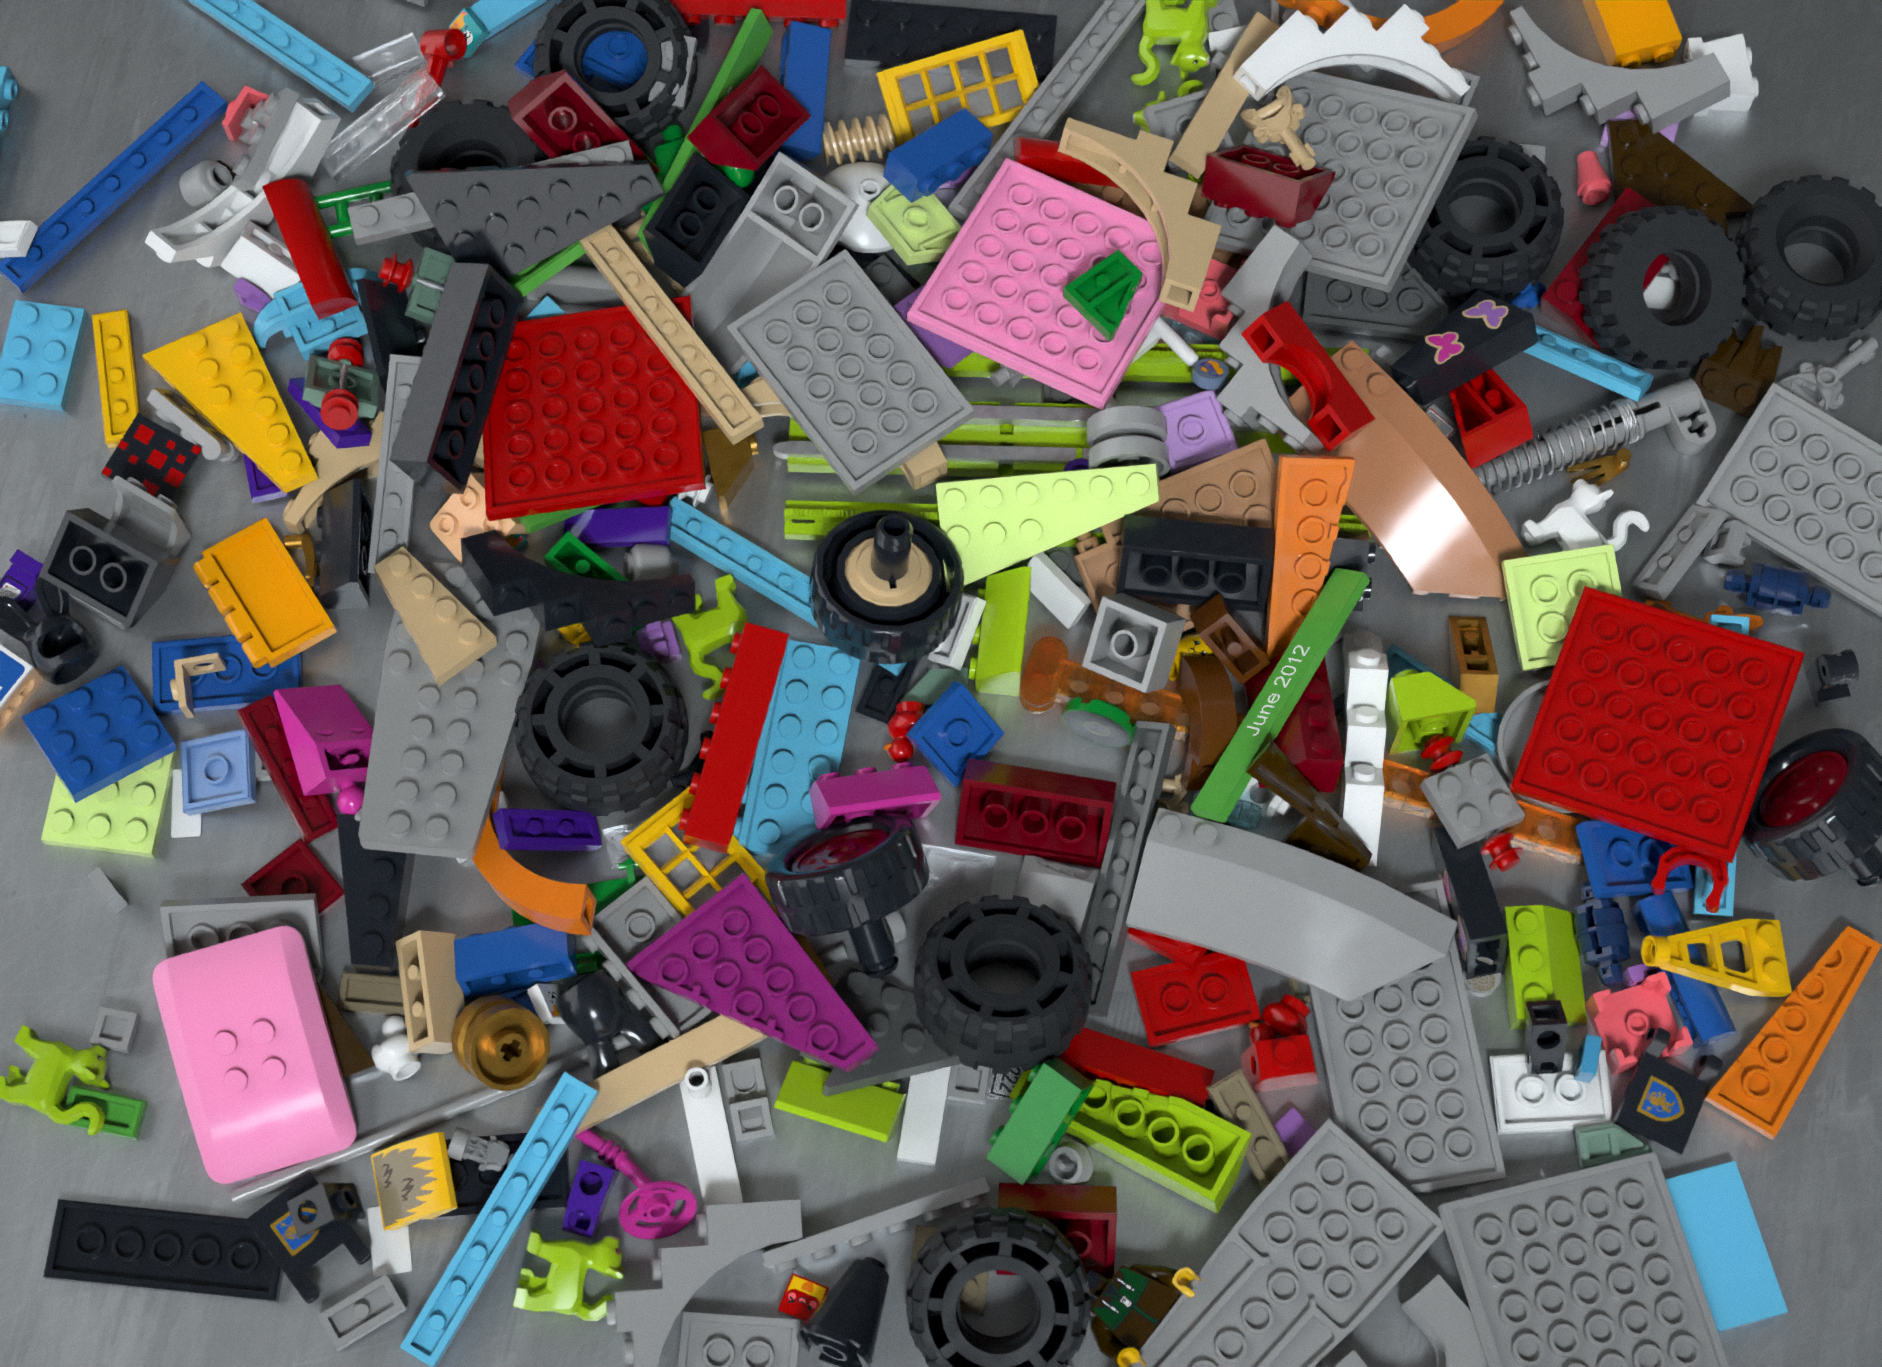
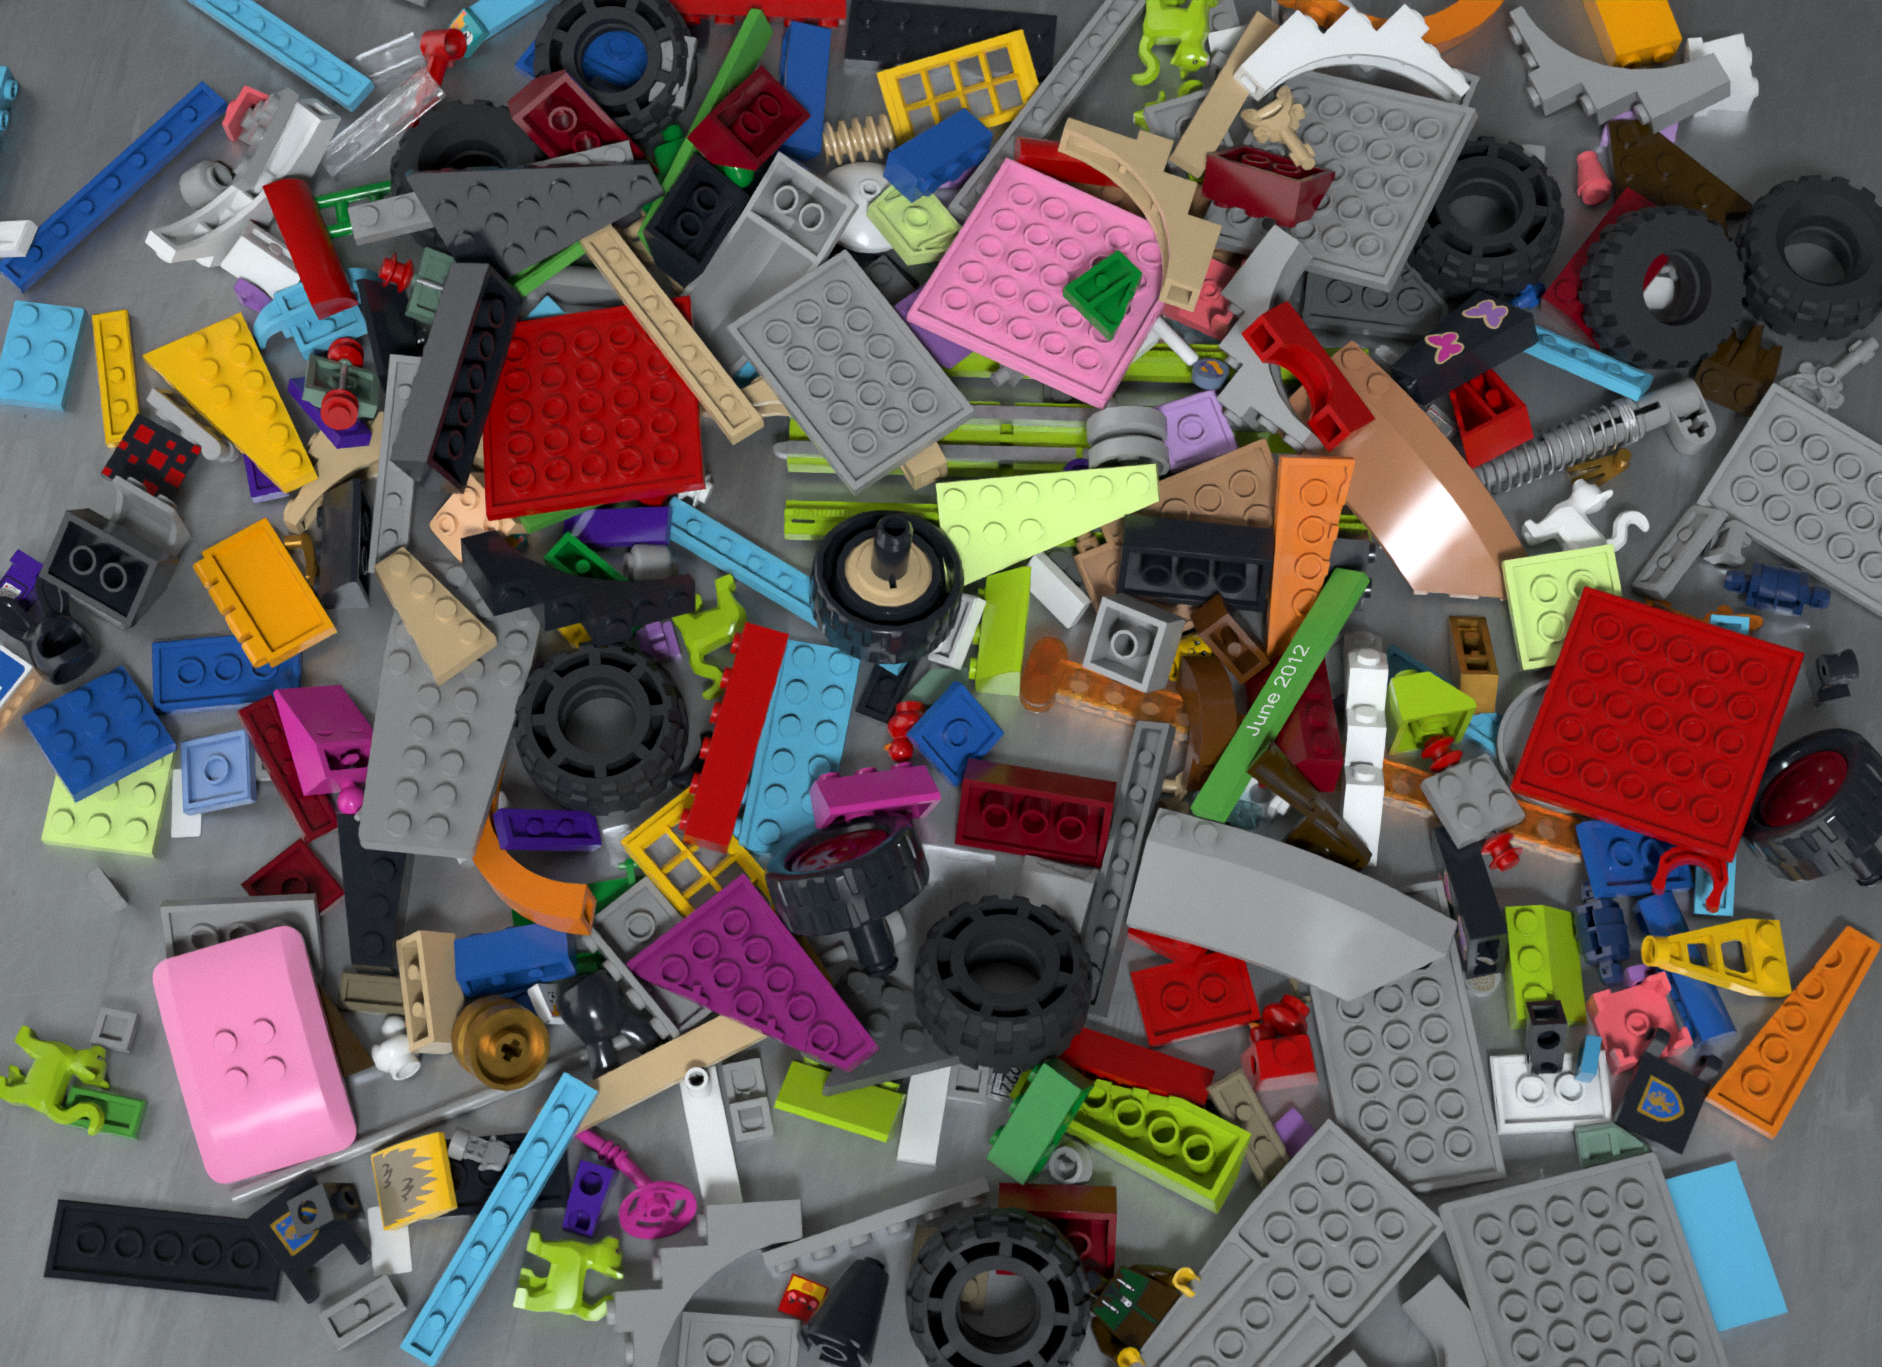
tan bracket [170,653,226,719] -> none
pearl gold slope [702,428,759,511] -> none
tile [1062,697,1137,747] -> none

